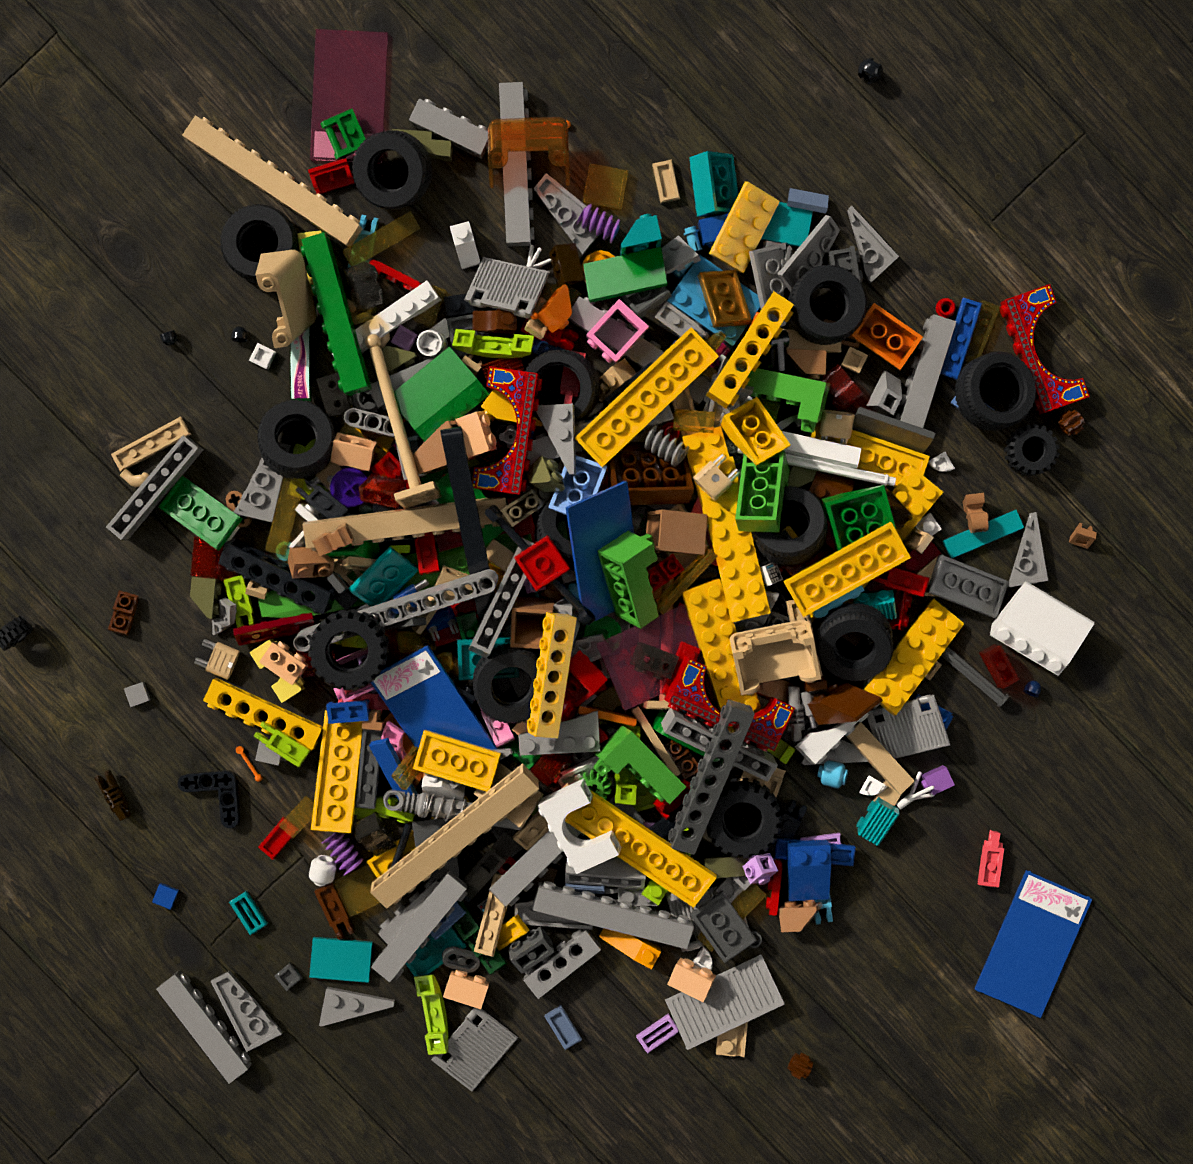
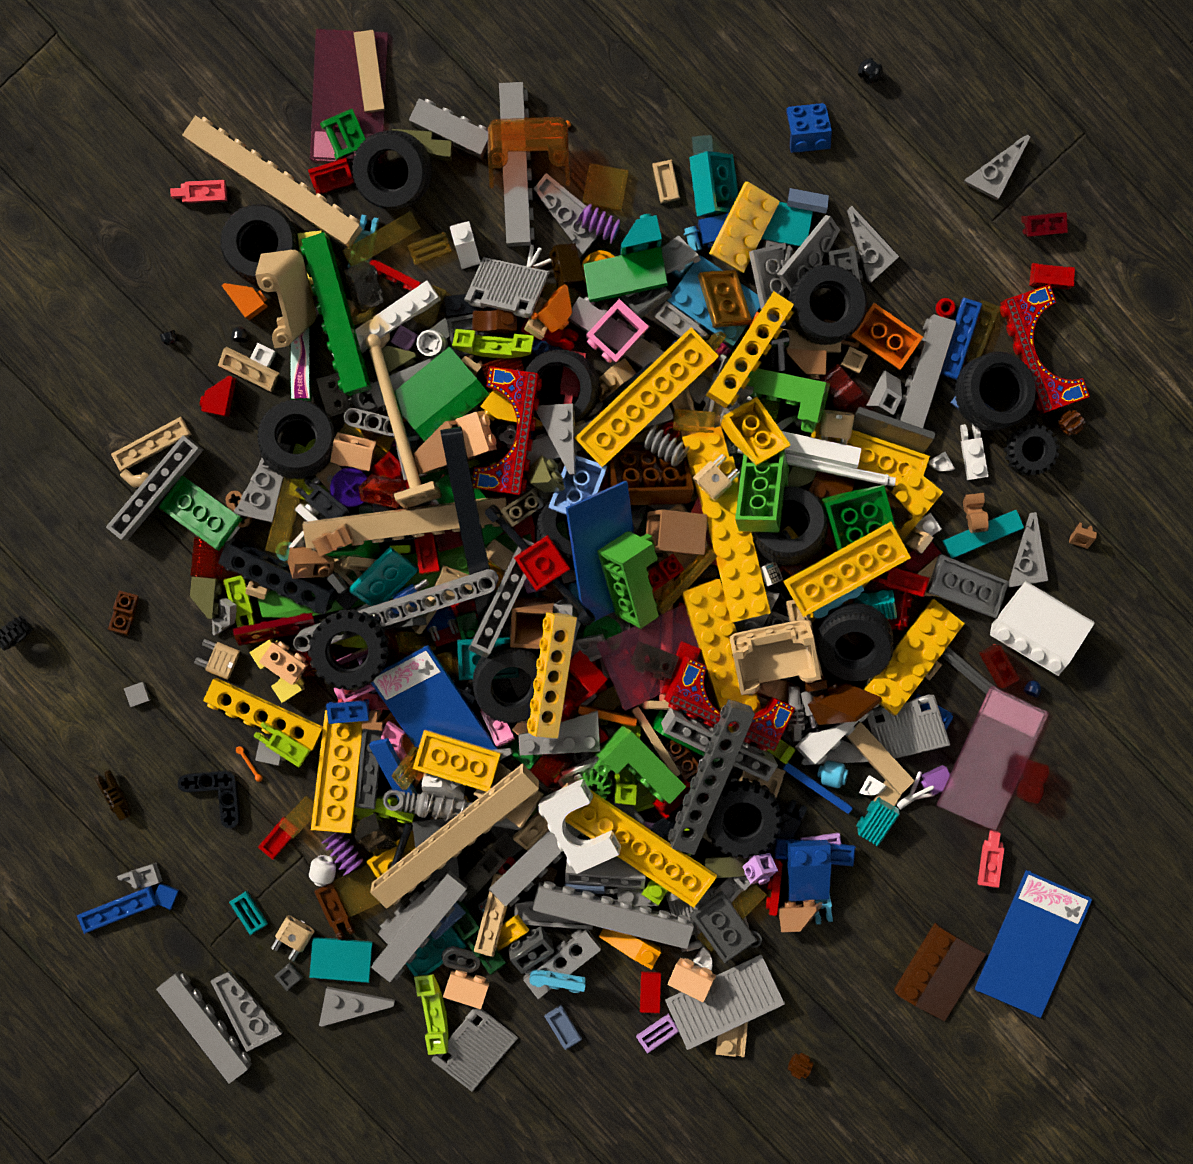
none -> blue tile [77,886,158,934]
none -> light grey slope [117,863,162,889]
none -> coral hinge [170,180,227,203]
none -> red slope [200,376,236,417]
none -> tan tile [218,347,280,392]
none -> orange slope [221,283,268,320]
none -> tan piece [271,915,314,961]
none -> tan tile [354,30,385,113]
none -> clear yellow tile [408,232,452,265]
none -> medium azure hinge [529,970,586,993]
none -> red tile [640,971,661,1013]
none -> clear light blue tile [692,135,713,156]
none -> blue tile [781,762,852,814]
none -> blue bracket [786,103,832,153]
none -> reddish brown slope [894,923,986,1021]
none -> clear pink piece [937,686,1049,831]
none -> white hinge [960,424,988,480]
none -> light grey wing [963,135,1031,200]
none -> clear red brick [1017,759,1049,804]
none -> dark red hinge [1021,212,1068,237]
none -> red hinge [1029,263,1075,289]

